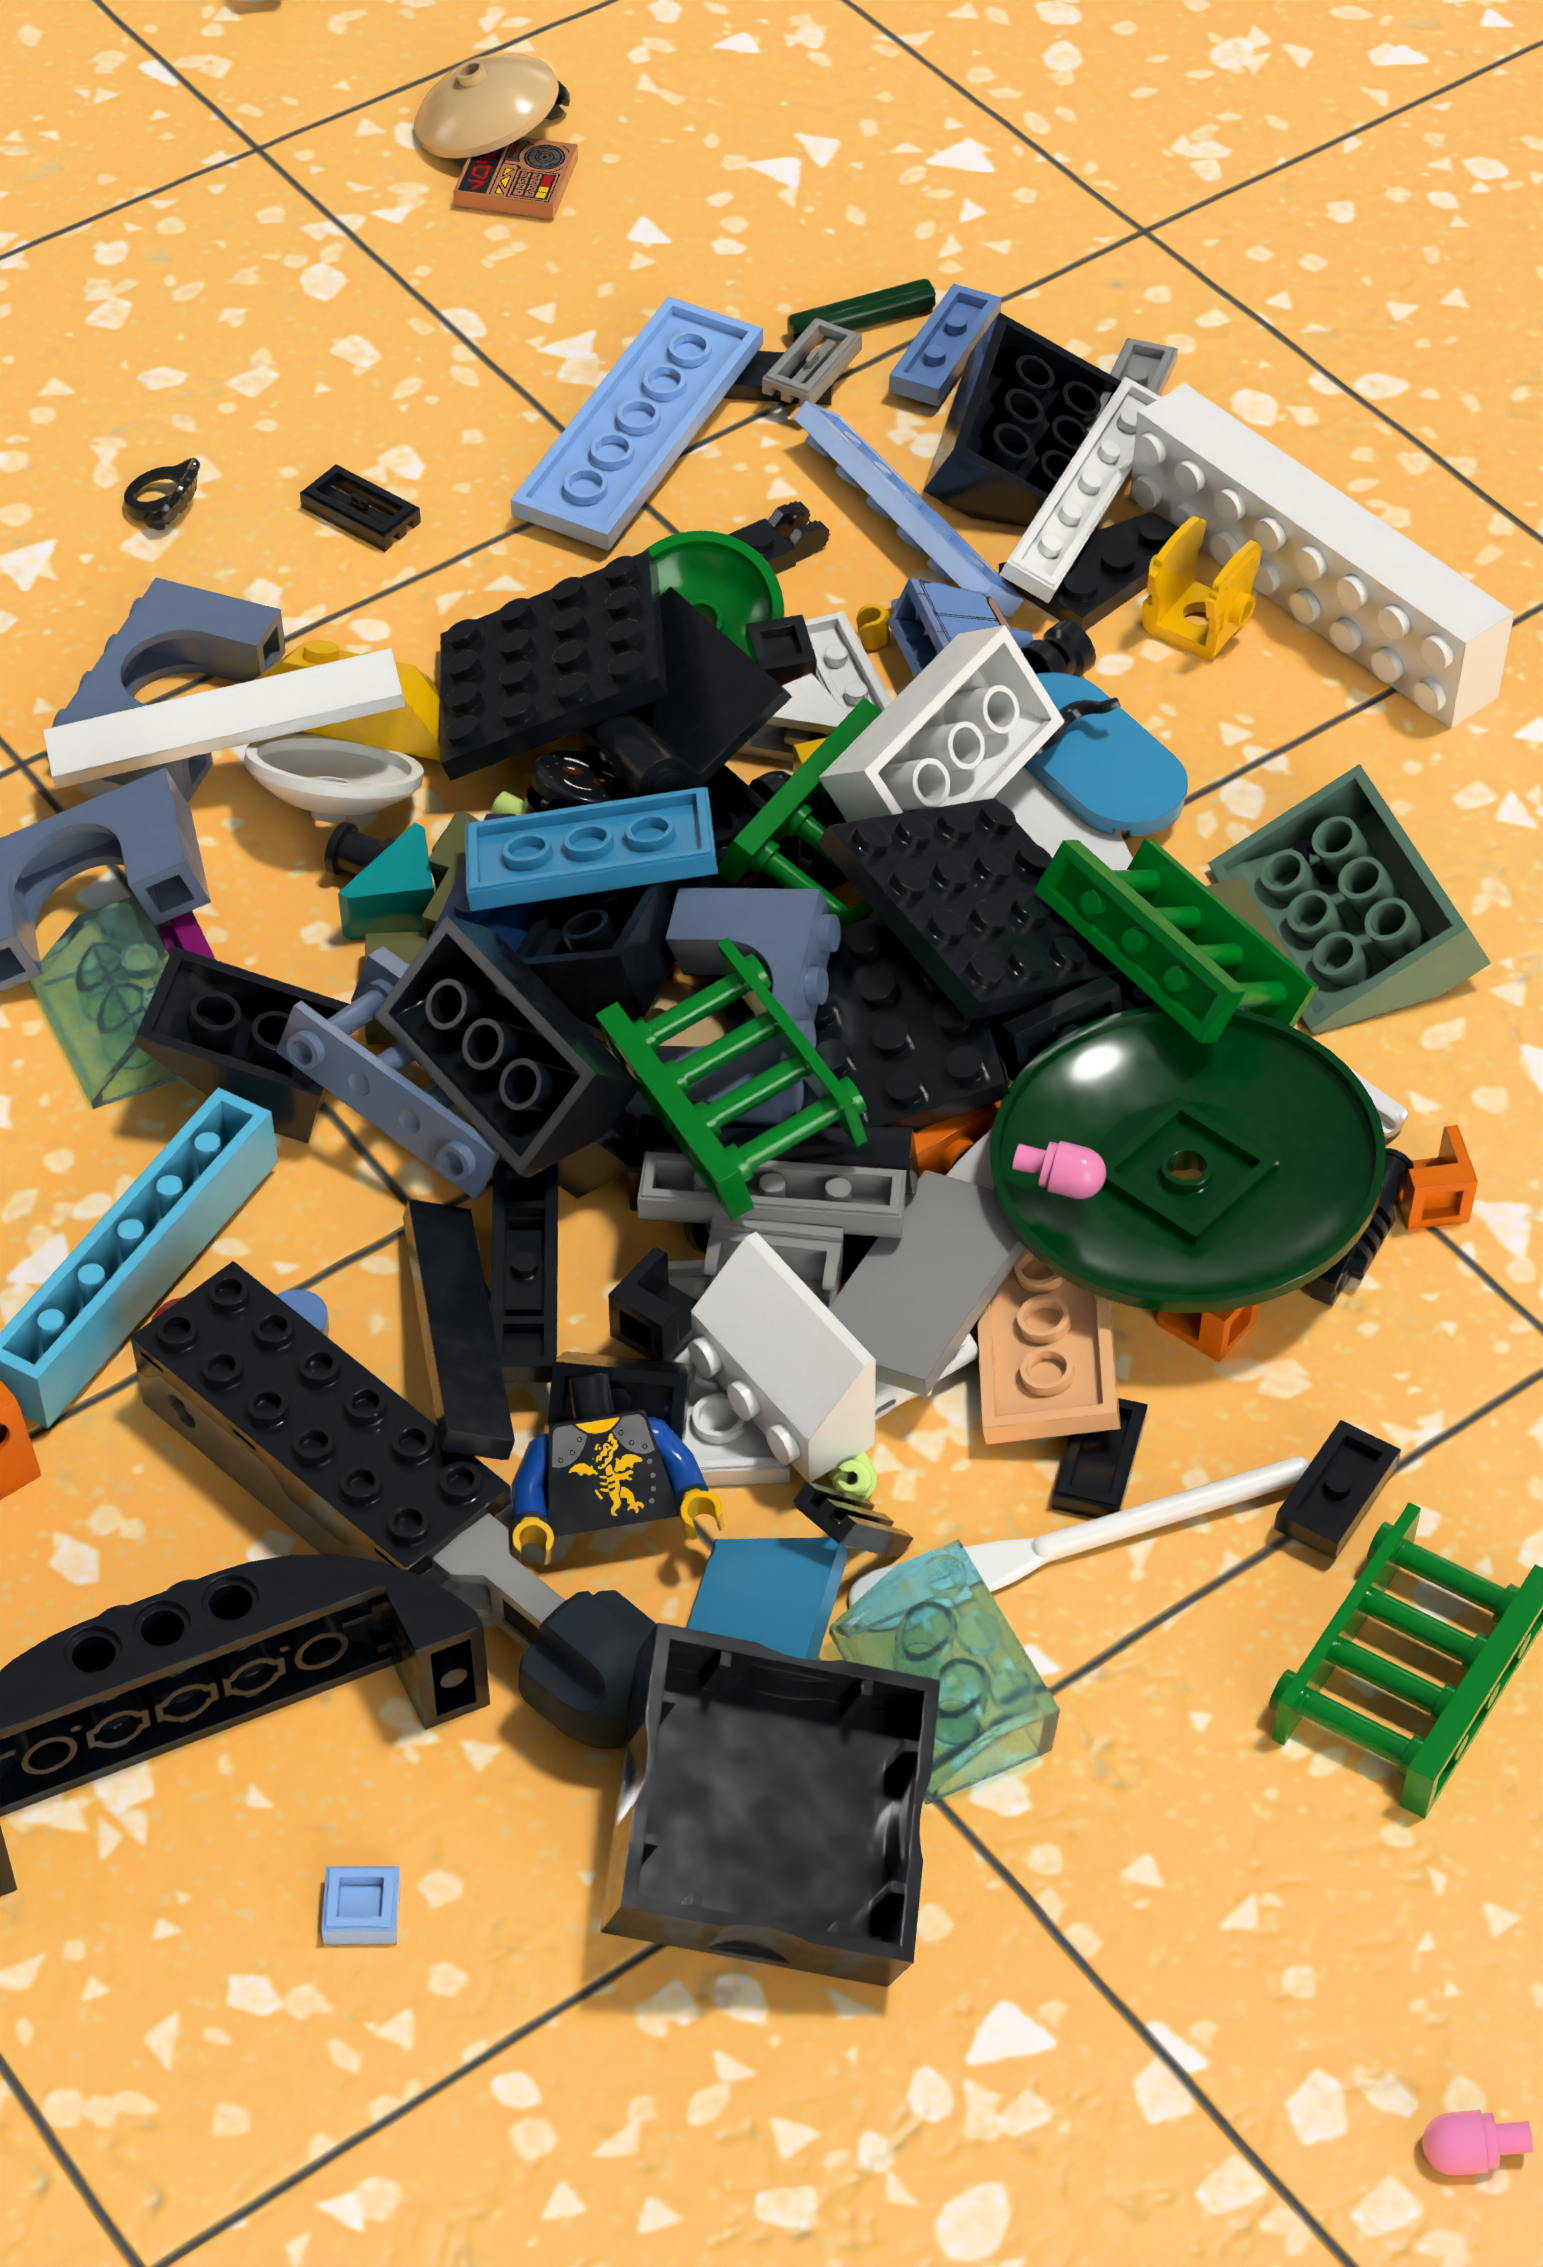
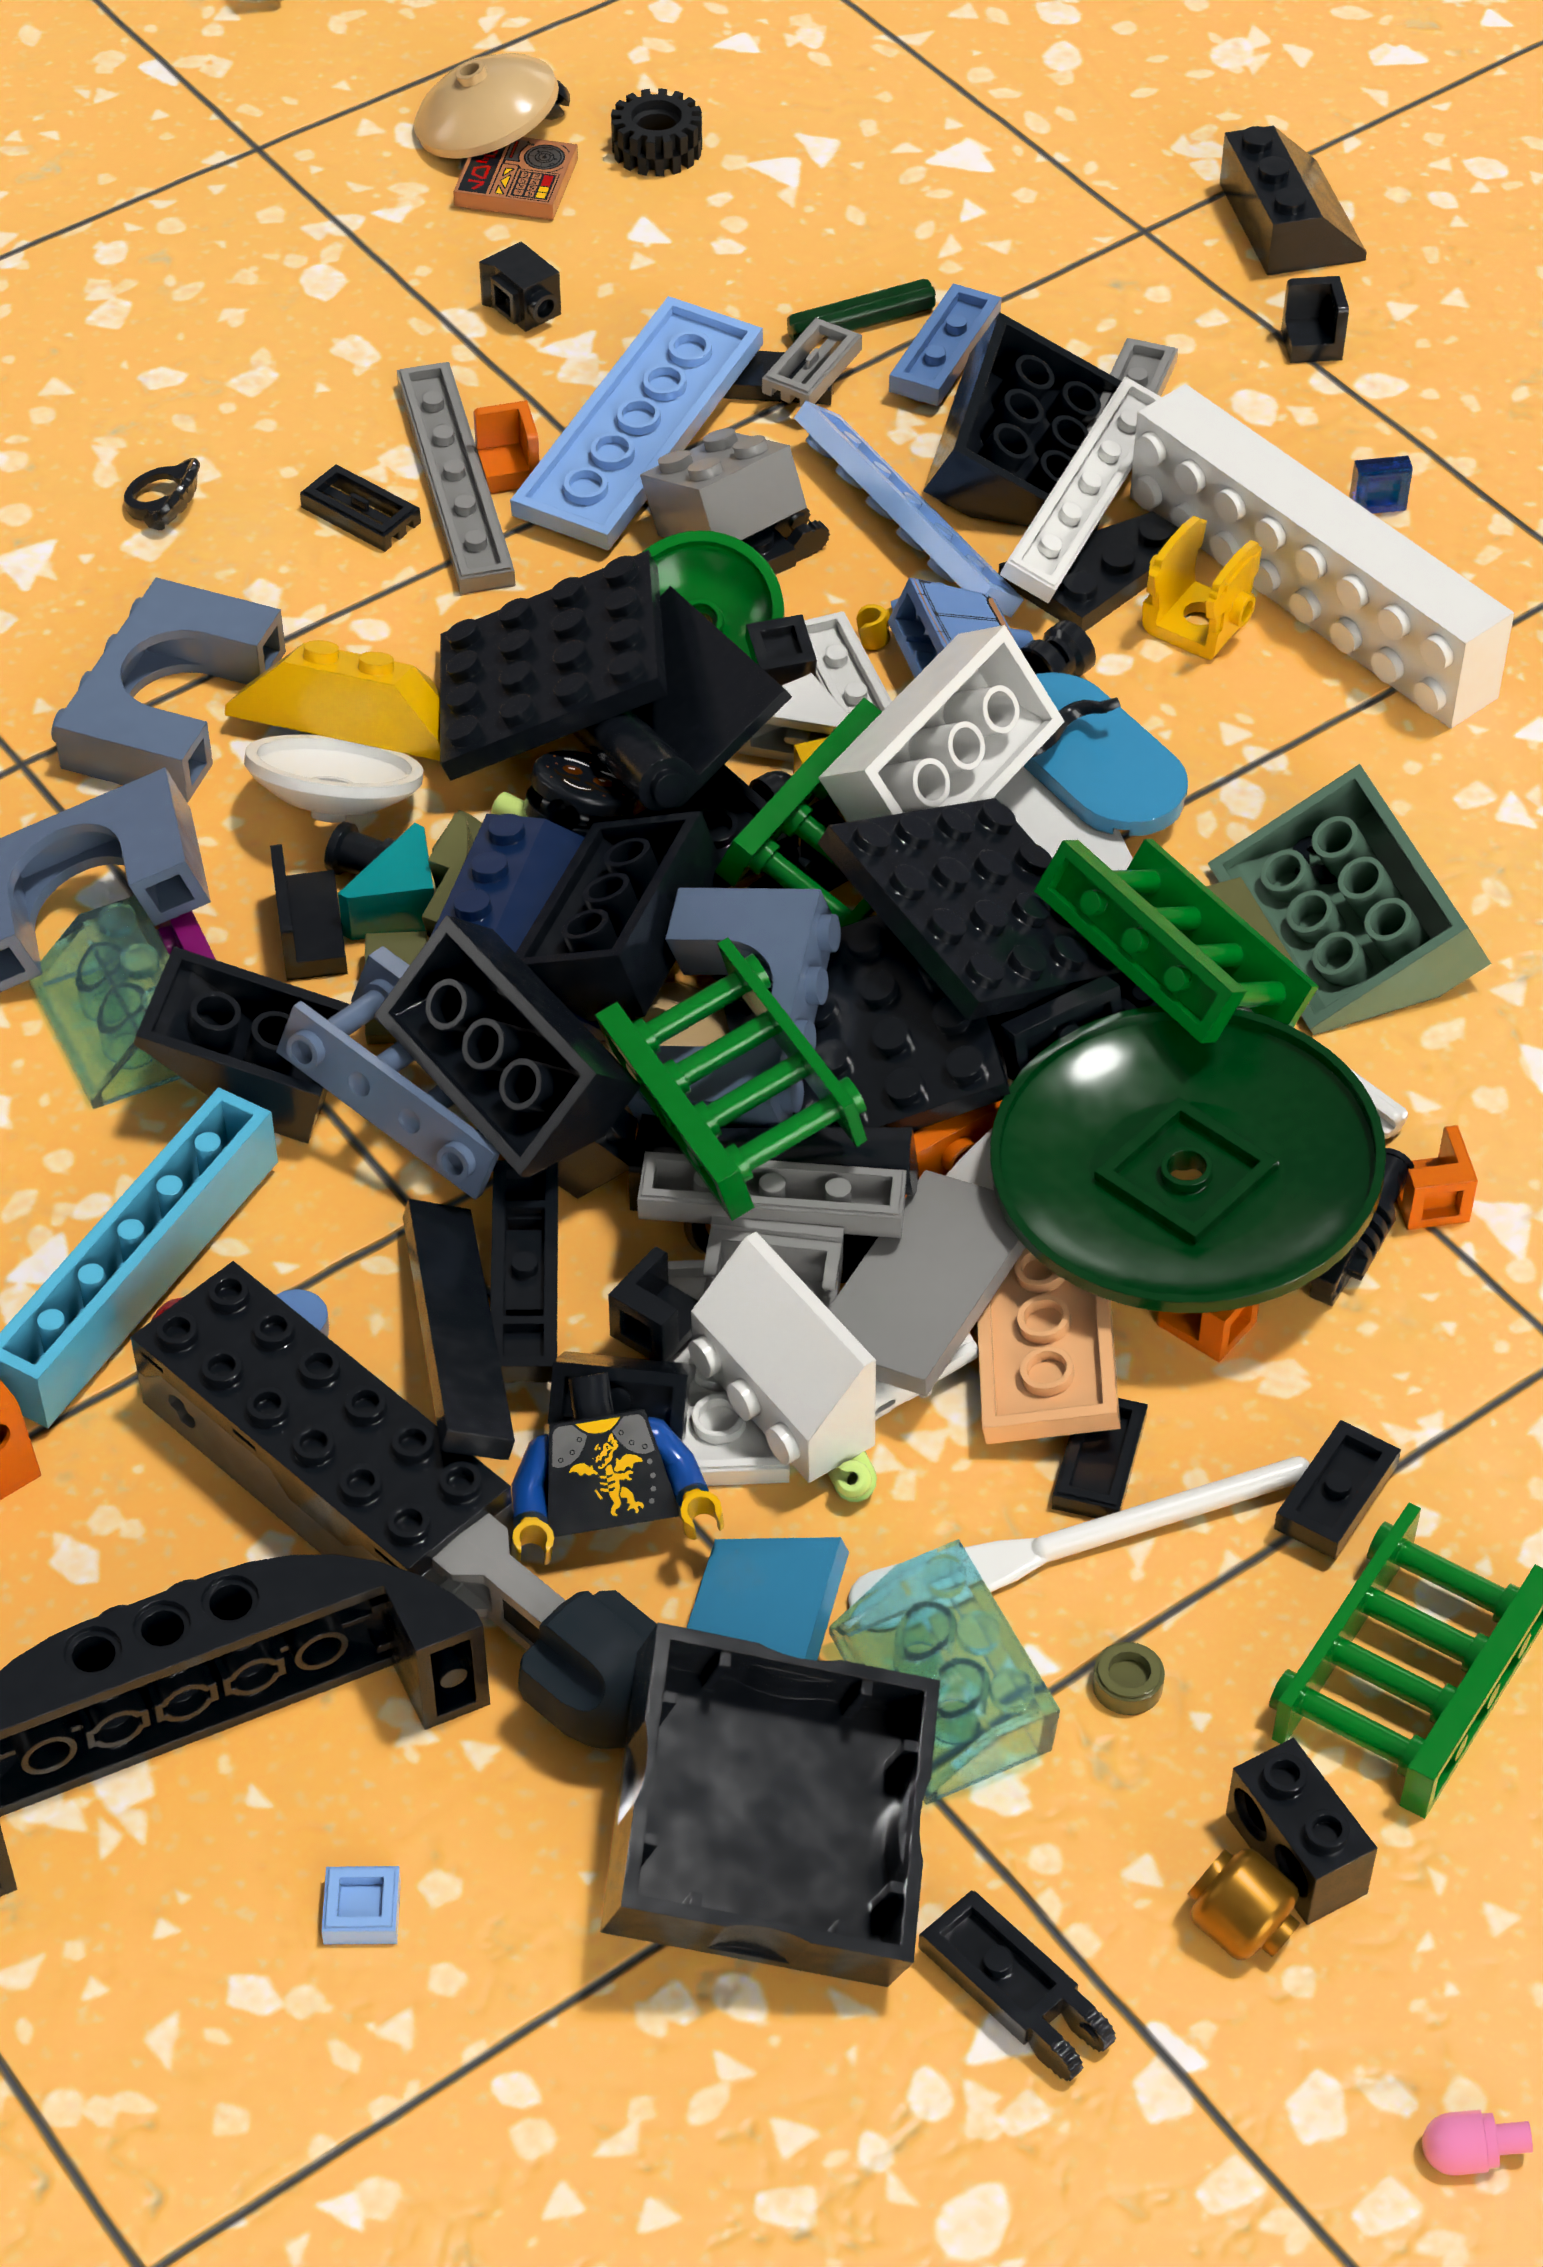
white tile [43,648,405,789] -> none
dark azure tile [465,787,718,912] -> none
tile [793,1481,914,1558] -> none
bright pink cylinder [1012,1141,1106,1199] -> none
none -> black panel [270,844,348,981]
none -> light grey tile [397,362,515,594]
none -> orange panel [473,400,540,494]
none -> black window [479,241,561,332]
none -> black tyre [611,88,702,176]
none -> light grey brick [640,428,807,540]
none -> black hinge [918,1890,1117,2082]
none -> olive tile [1092,1642,1165,1715]
none -> pearl gold head [1187,1849,1300,1960]
none -> black slope [1220,125,1367,275]
none -> black brick [1226,1737,1378,1925]
none -> black panel [1281,276,1349,363]
none -> clear blue tile [1349,455,1413,514]

